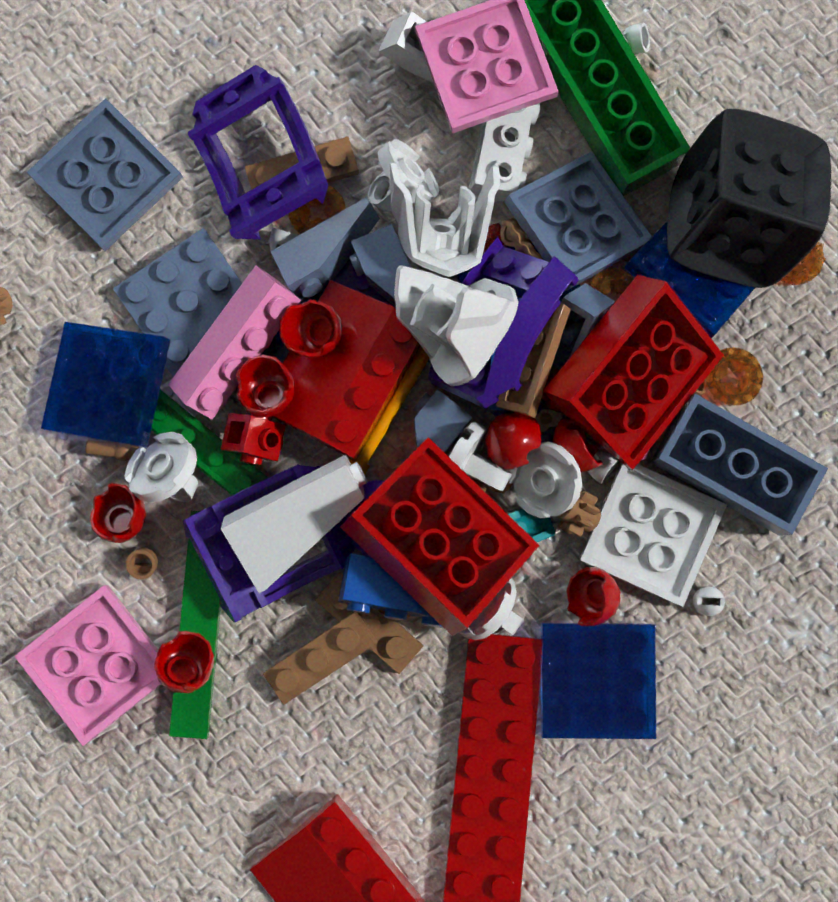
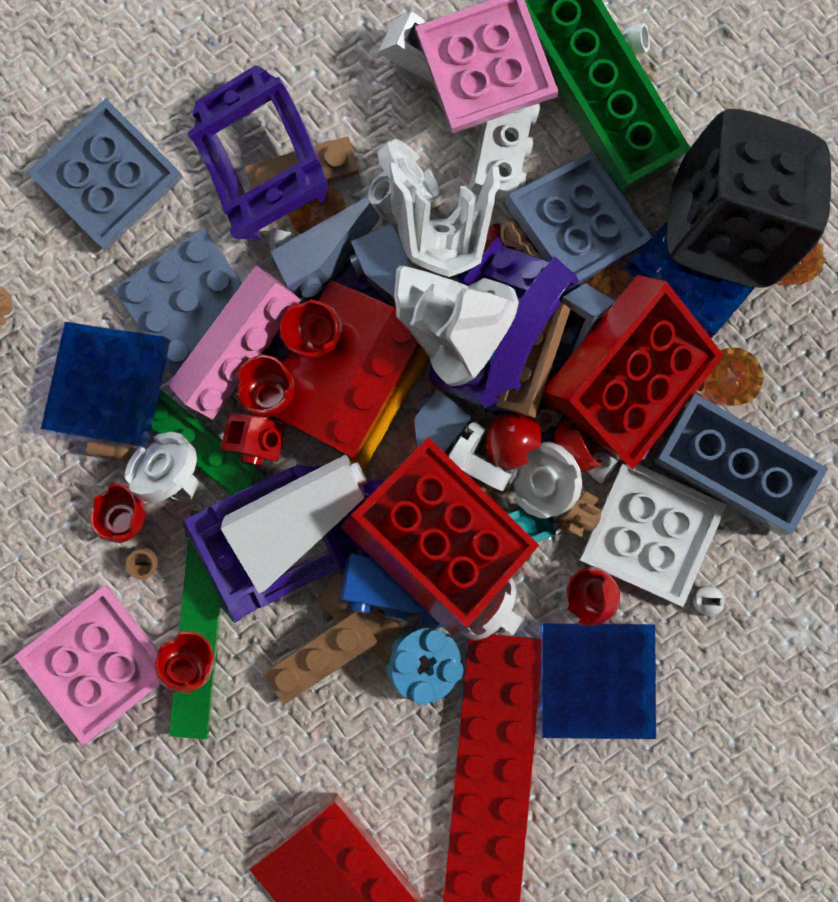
none -> dark azure plate [386,626,463,705]

